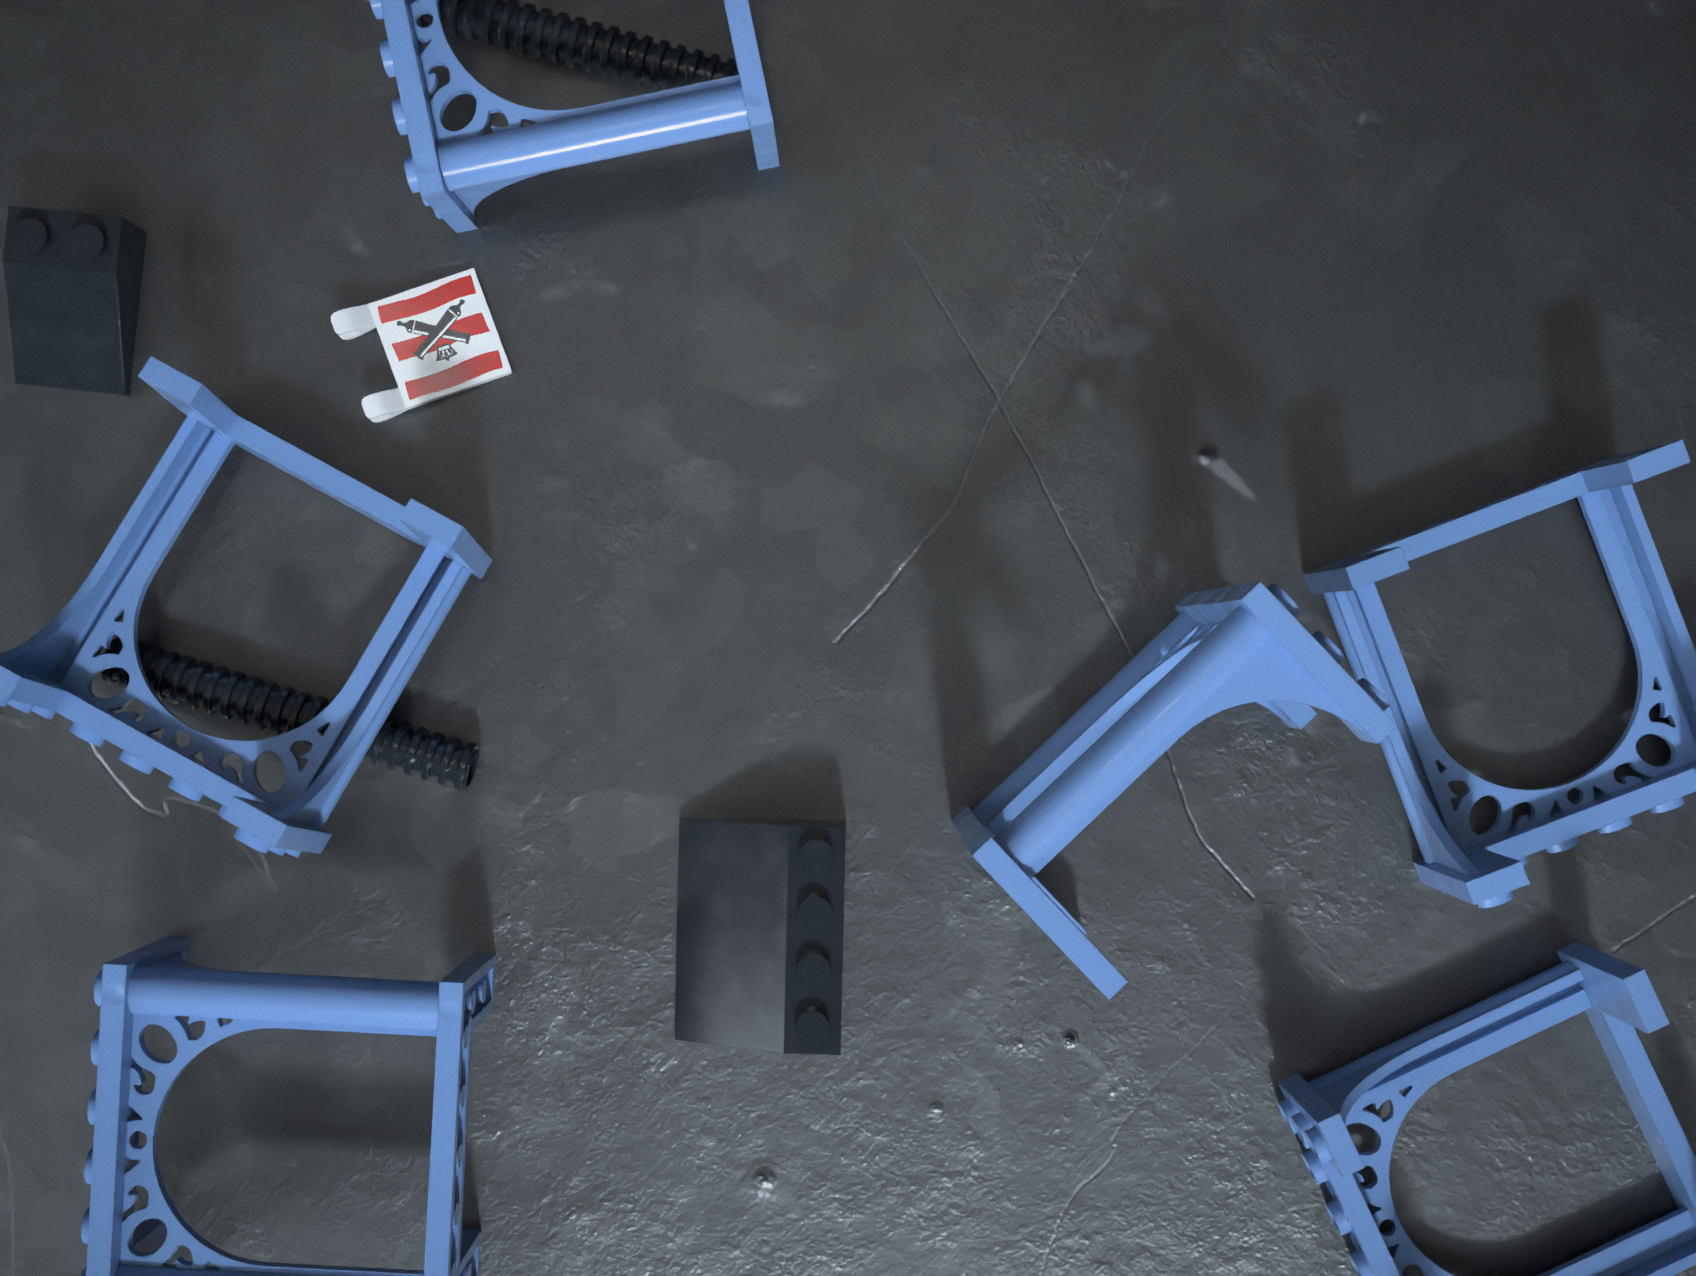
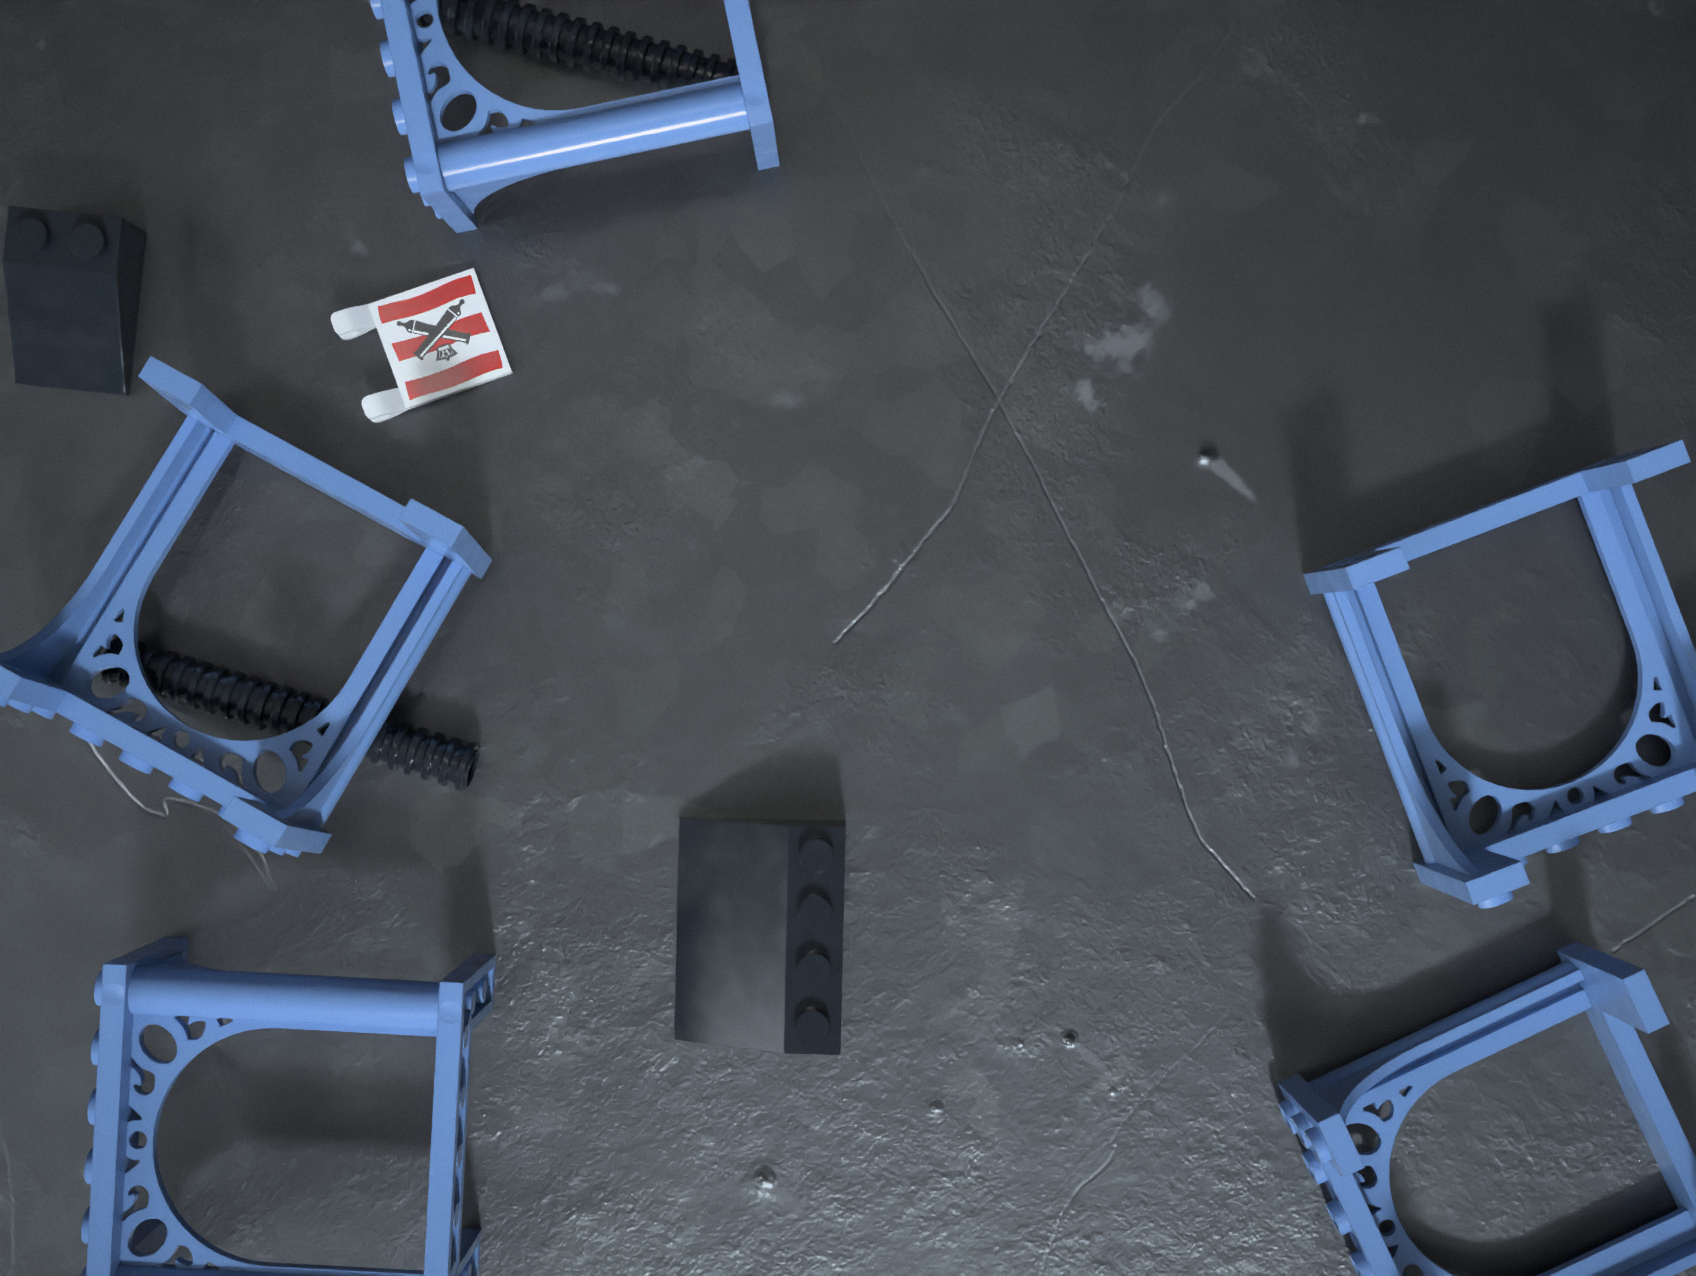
medium blue arch [951,582,1397,1000] -> none

